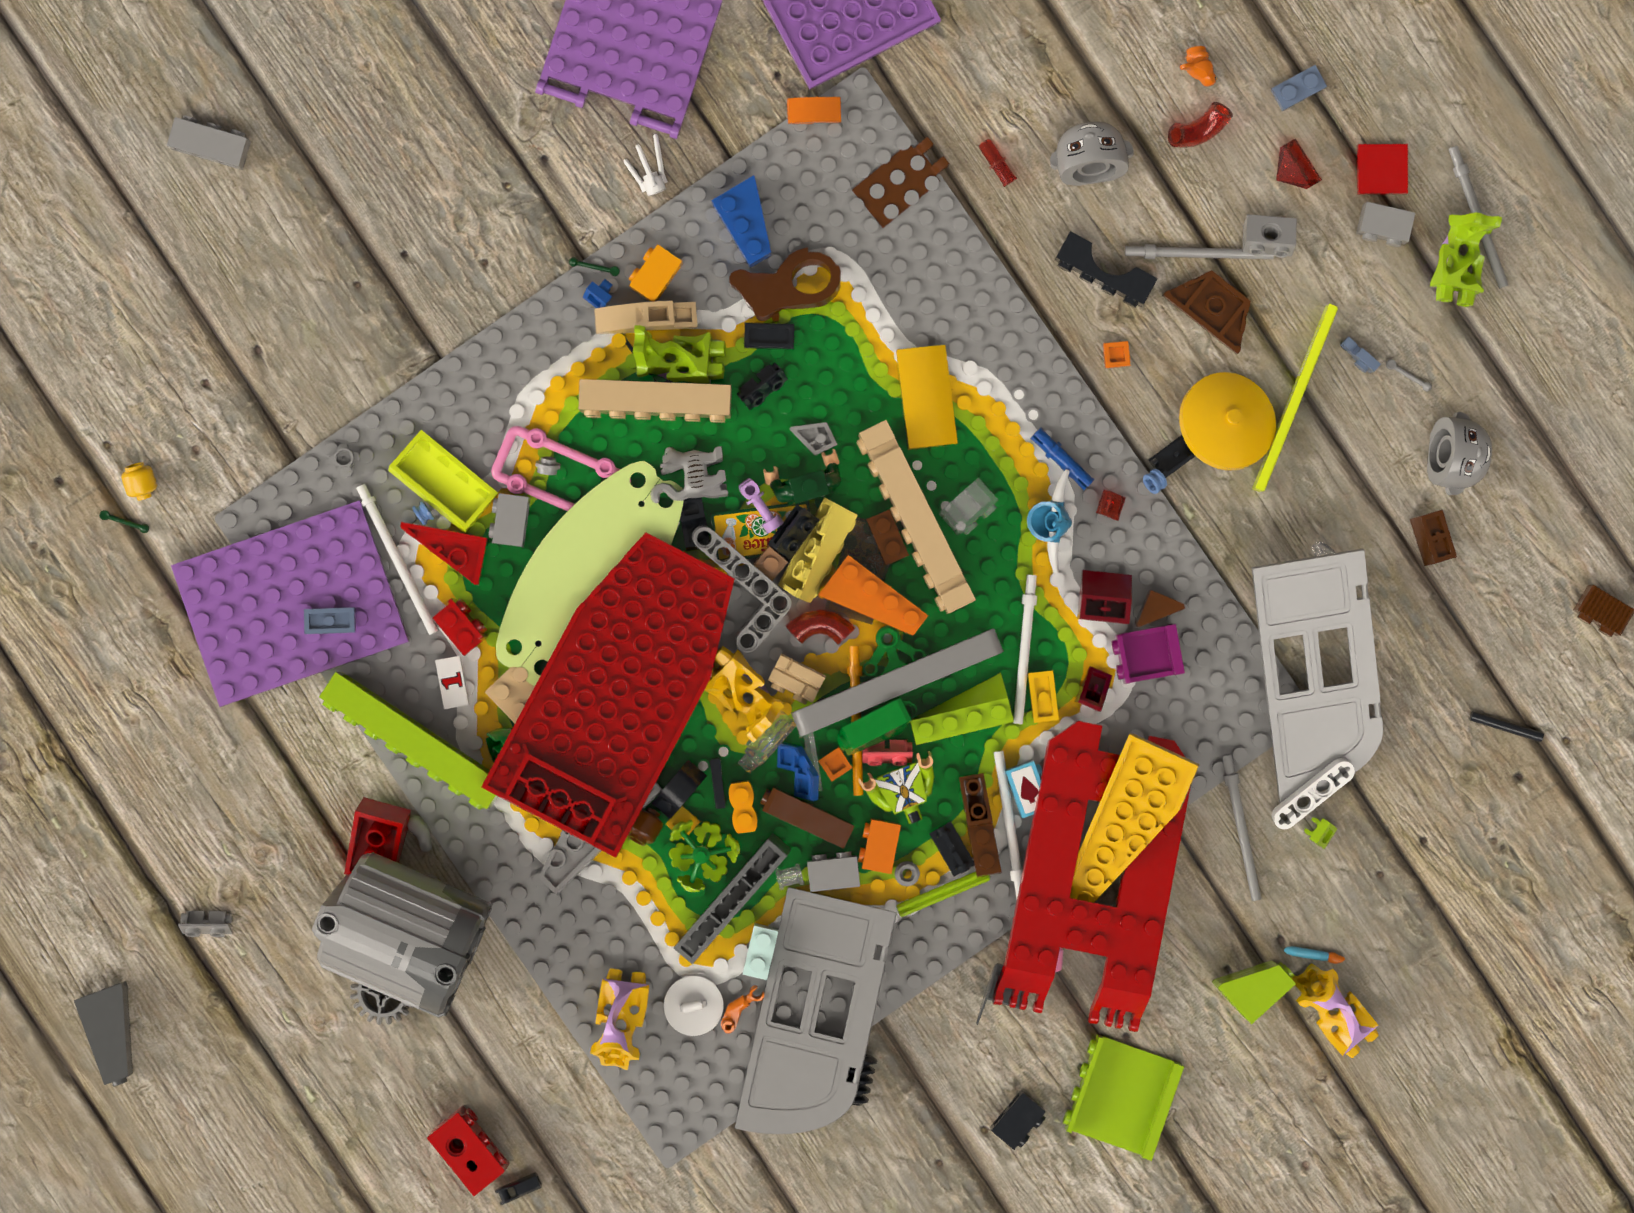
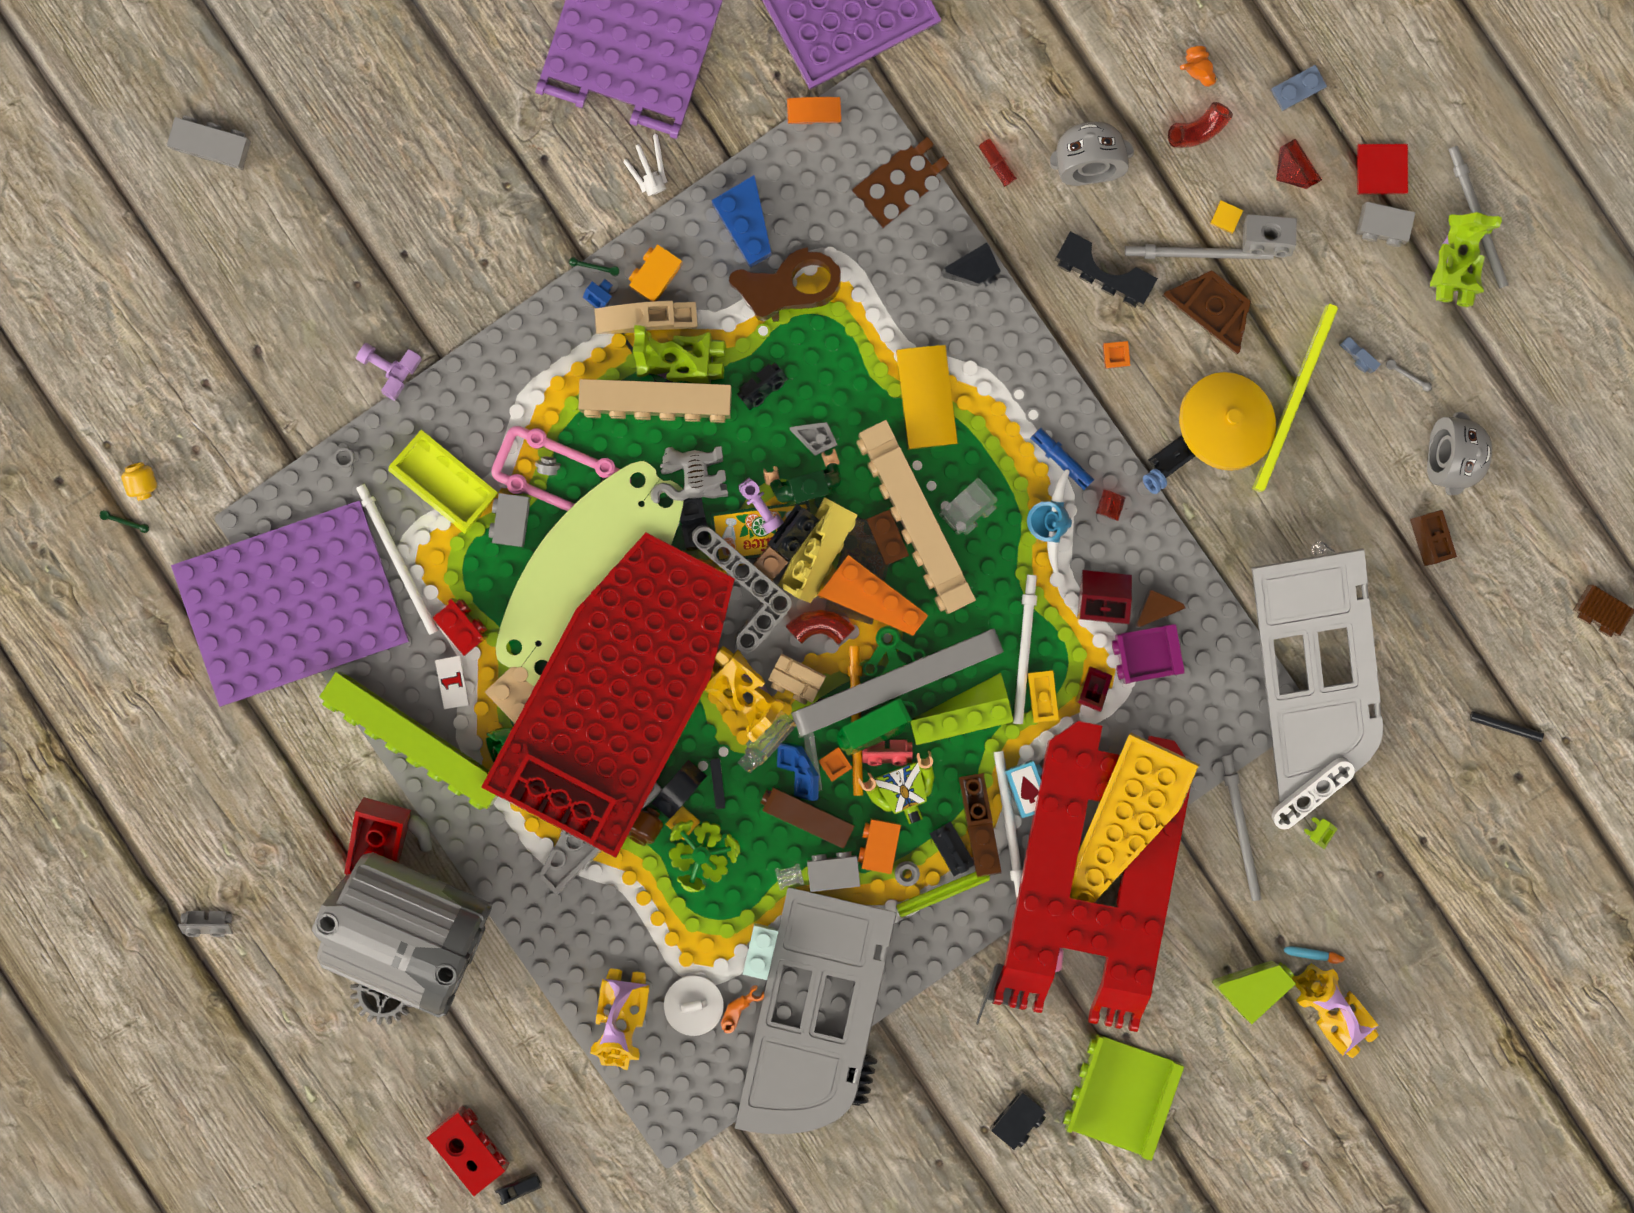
dark grey slope [74,981,133,1087] -> none
sand blue plate [304,608,356,634] -> none
red wing [400,522,488,585] -> none
medium blue bush [412,501,435,526] -> none
dark grey slope [674,833,791,964] -> none
light orange brick [729,780,758,834] -> none
black tile [744,323,795,350] -> none
none -> lavender bar [356,343,422,401]
none -> black slope [942,243,1001,287]
none -> yellow tile [1210,201,1243,234]

